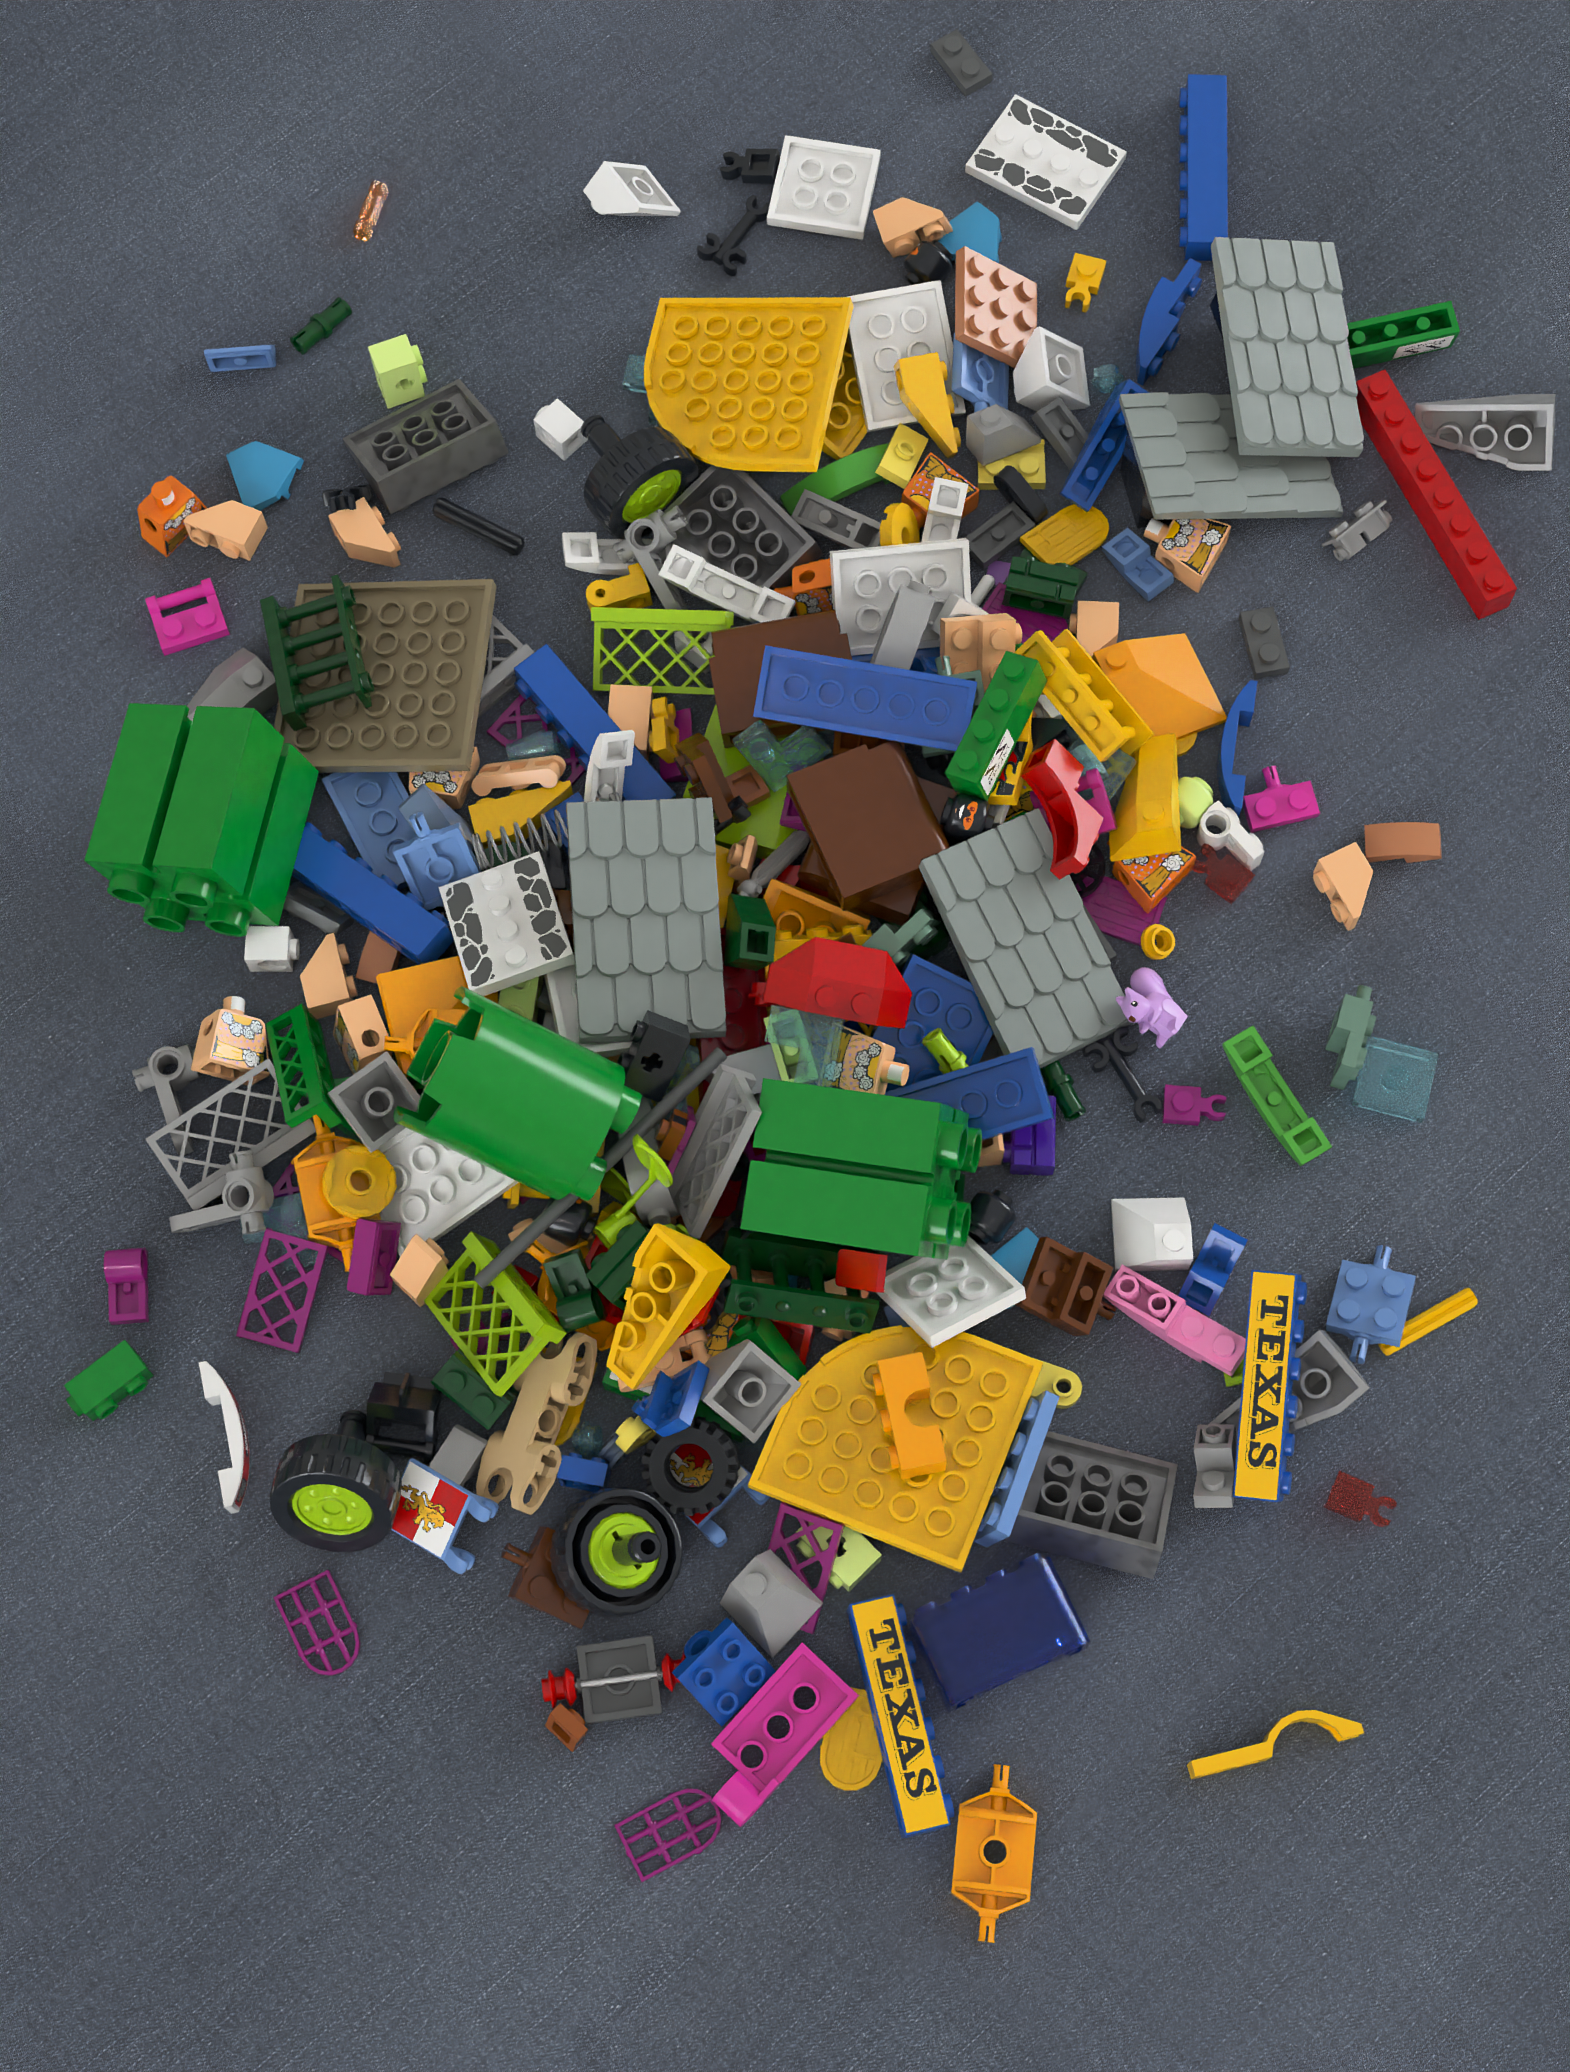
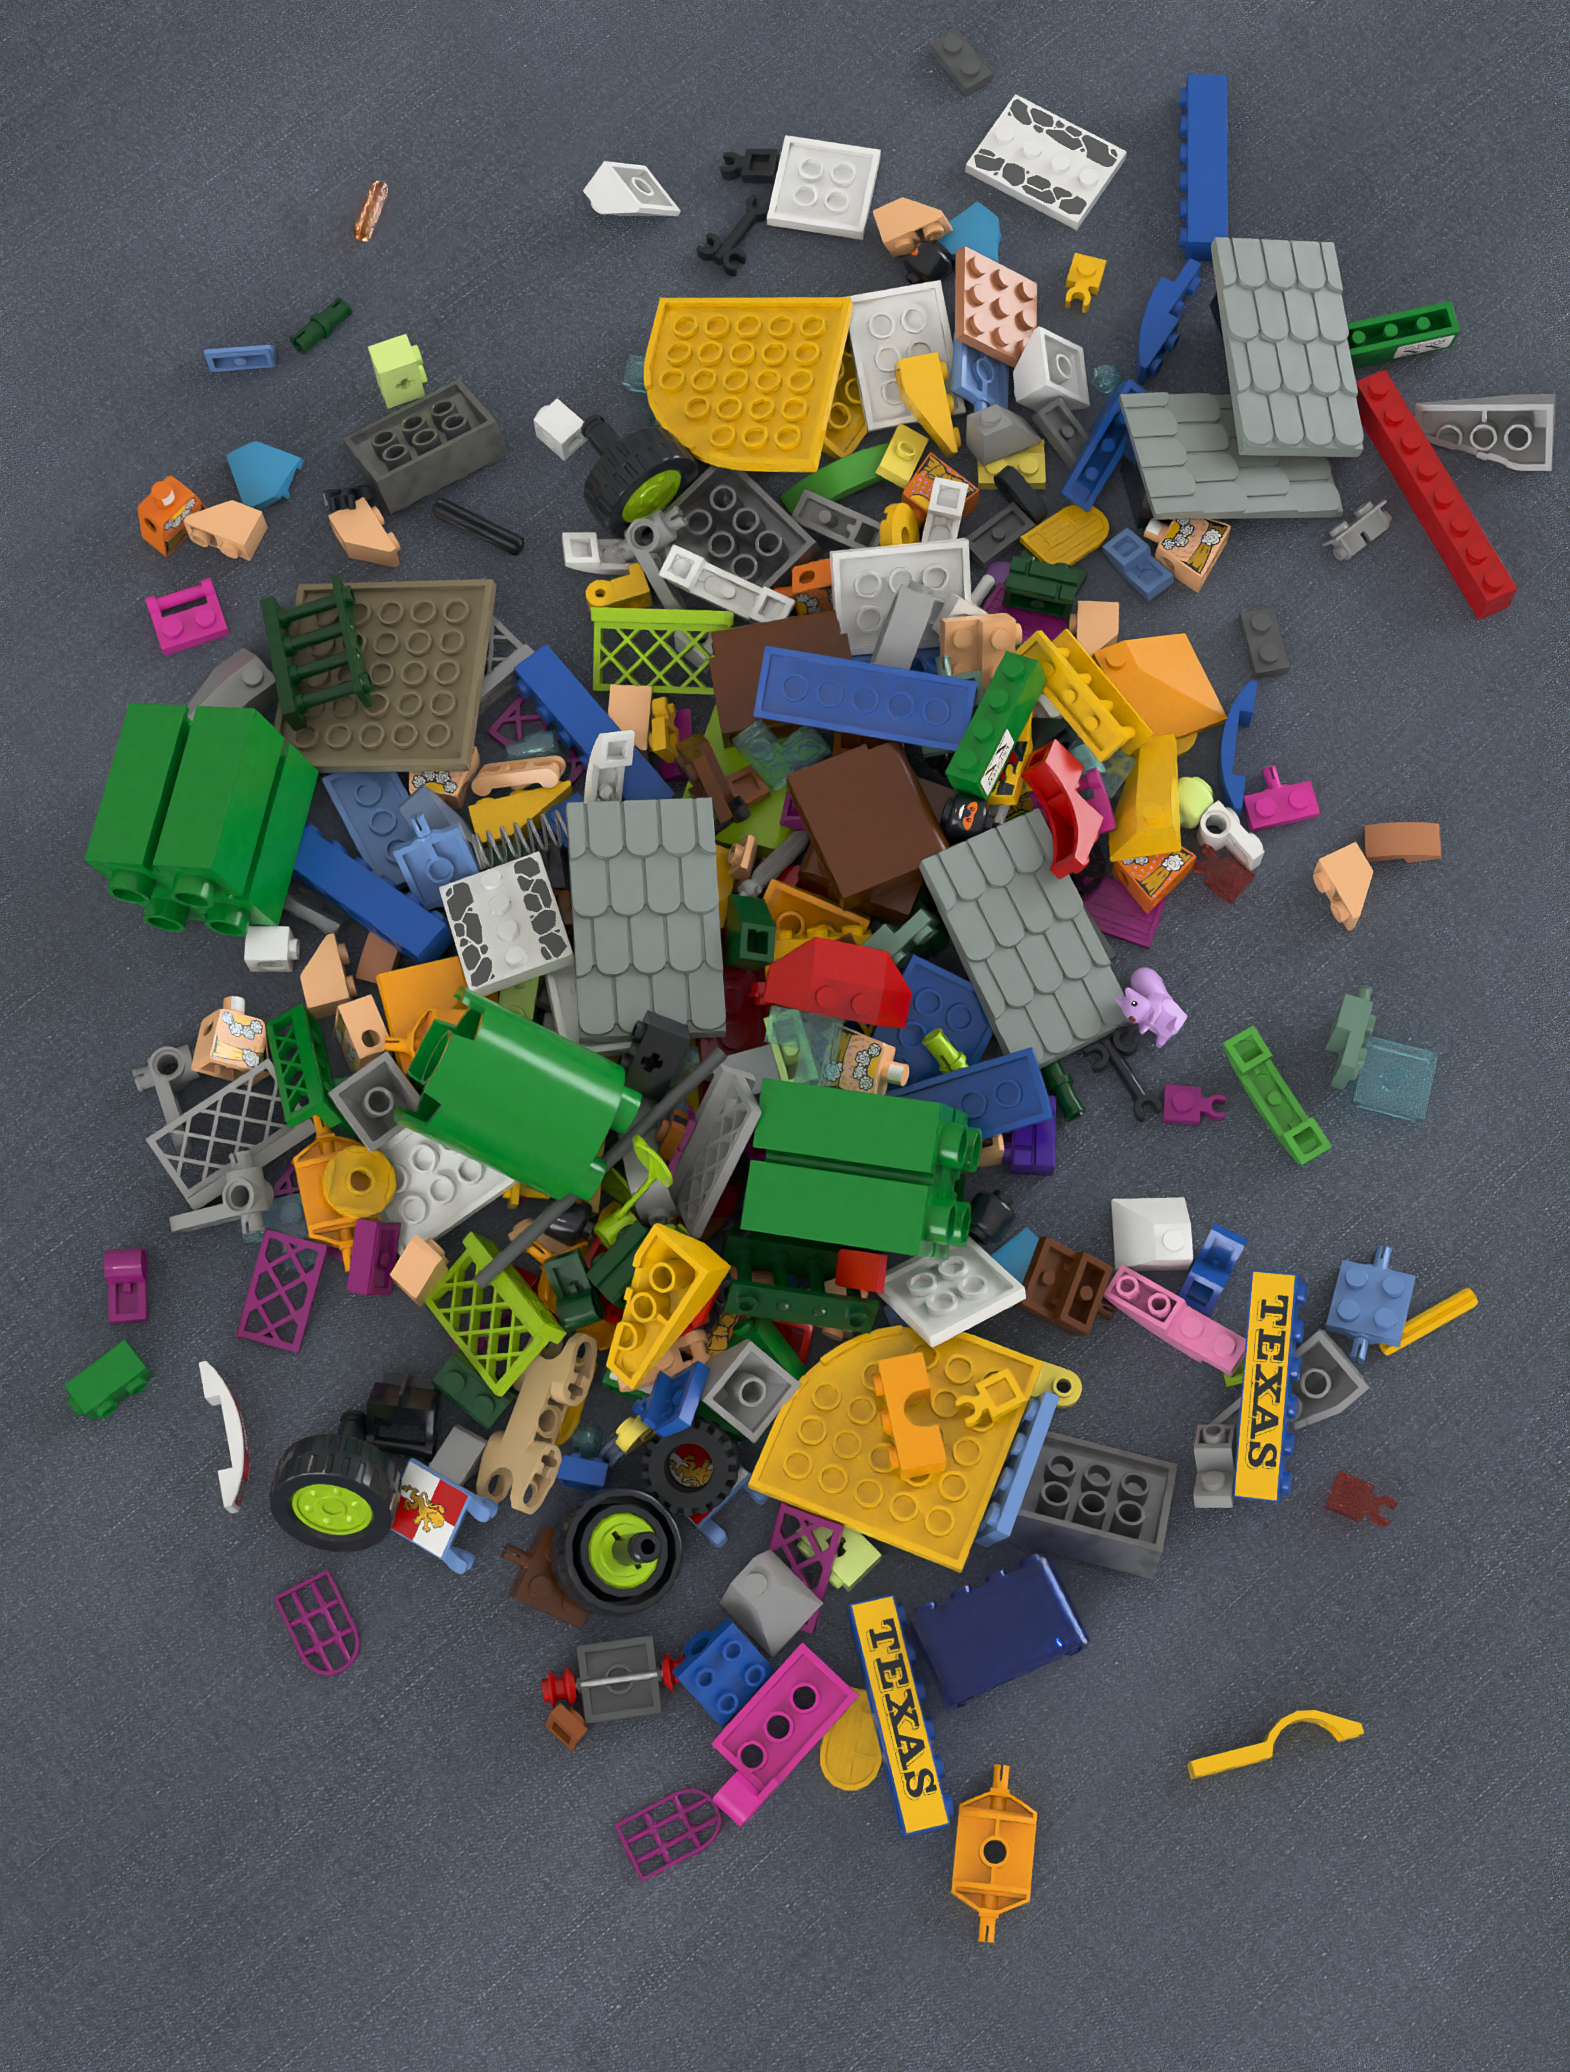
yellow plate [1141,924,1175,960] -> none
none -> yellow plate [954,1367,1026,1427]

